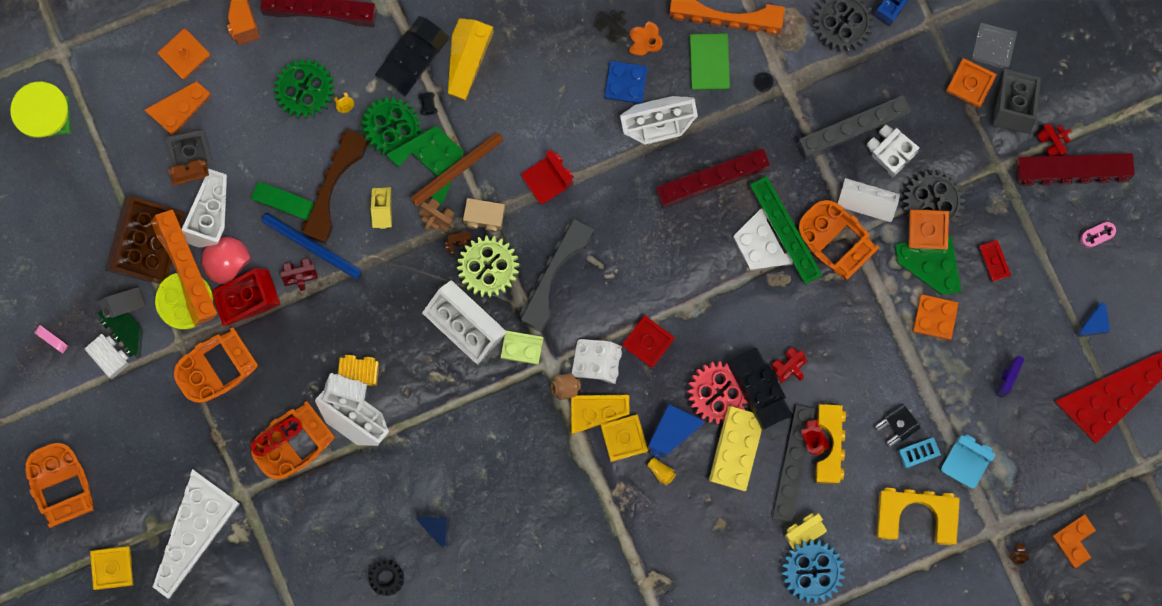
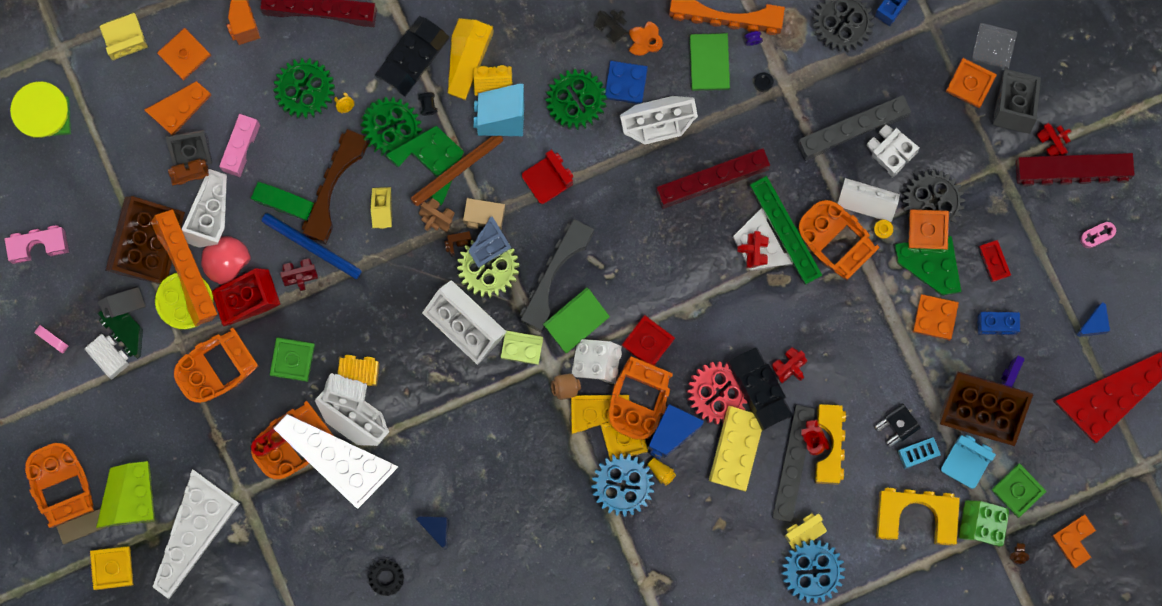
none -> bright pink arch [5,225,69,264]
none -> dark tan tile [56,509,108,545]
none -> lime wedge [96,461,155,528]
none -> light yellow bracket [100,13,148,61]
none -> bright pink arch [219,114,260,177]
none -> bright green tile [270,338,315,382]
none -> white wing [274,414,398,509]
none -> sand blue wing [469,216,511,268]
none -> yellow brick [474,65,512,96]
none -> medium azure slope [474,84,524,136]
none -> bright green tile [543,288,610,354]
none -> green gear [546,69,607,130]
none -> dark azure gear [592,453,655,517]
none -> orange slope [608,356,673,440]
none -> red hips [737,231,769,269]
none -> dark purple bush [745,31,763,46]
none -> yellow plate [874,220,893,239]
none -> reddish brown slope [940,371,1033,446]
none -> bright green bracket [959,500,1009,547]
none -> blue brick [978,312,1020,335]
none -> bright green tile [991,463,1047,518]

